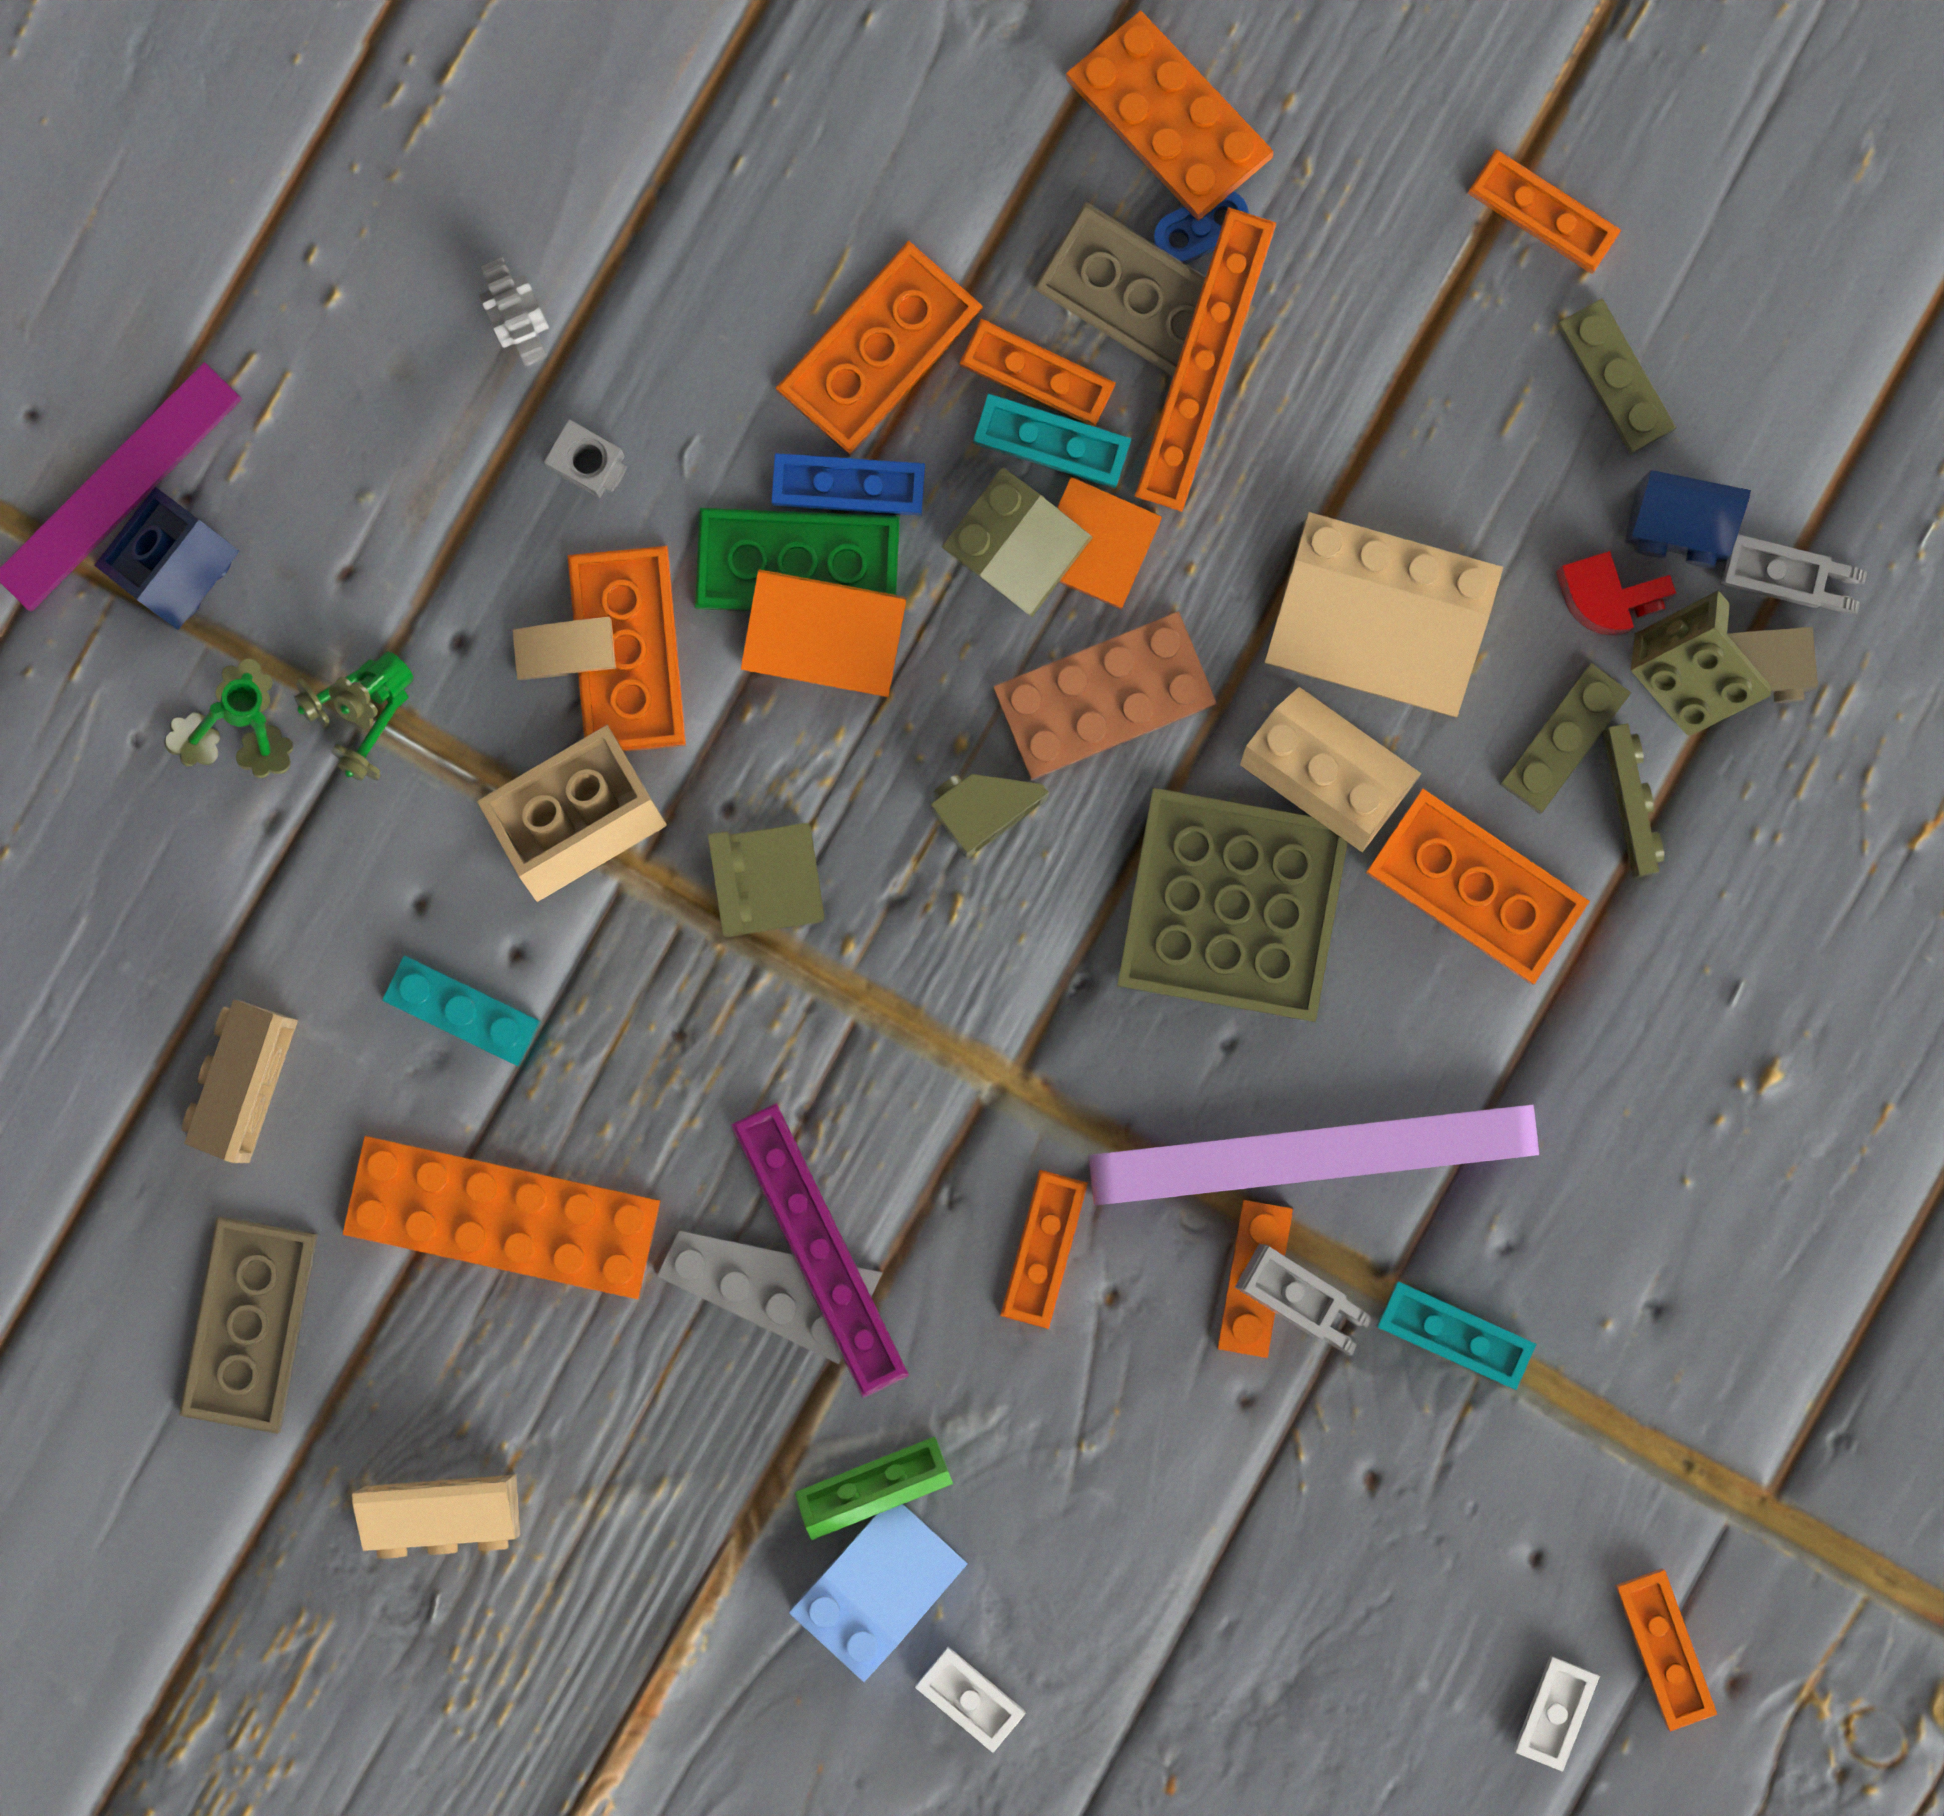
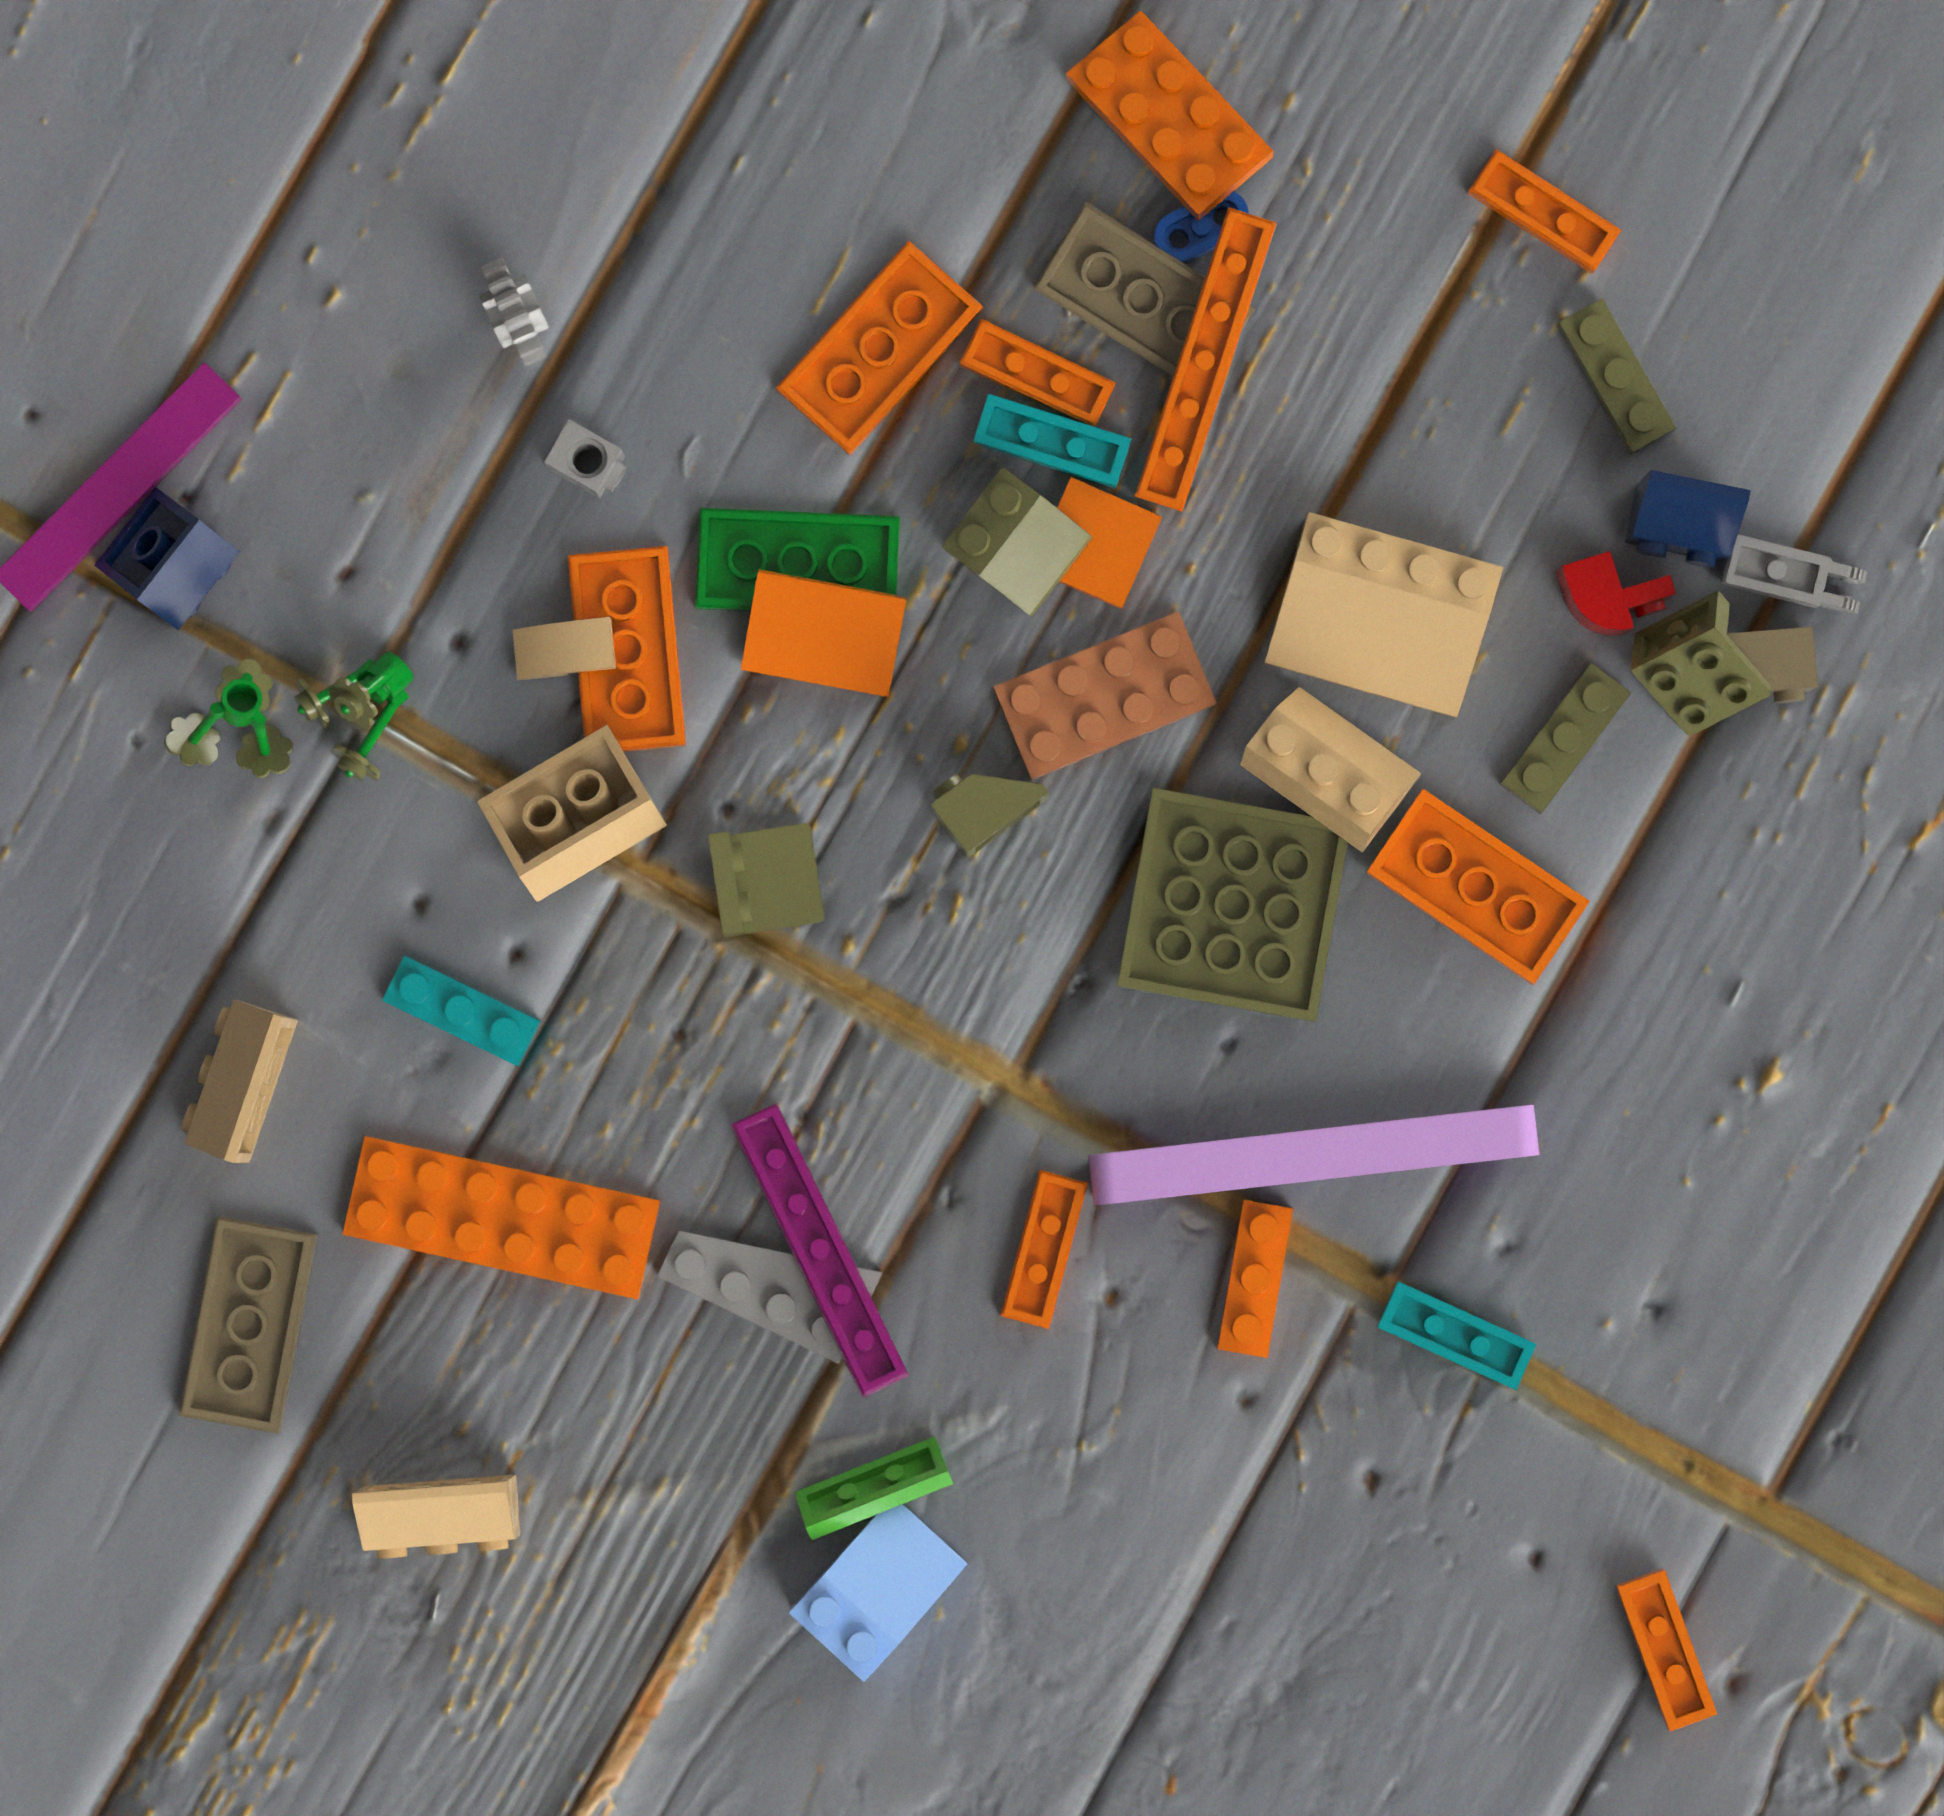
blue plate [771,453,925,516] -> none
white plate [915,1646,1026,1753] -> none
light grey hinge [1235,1243,1372,1355] -> none
white plate [1514,1656,1600,1772] -> none
olive plate [1602,723,1664,878] -> none

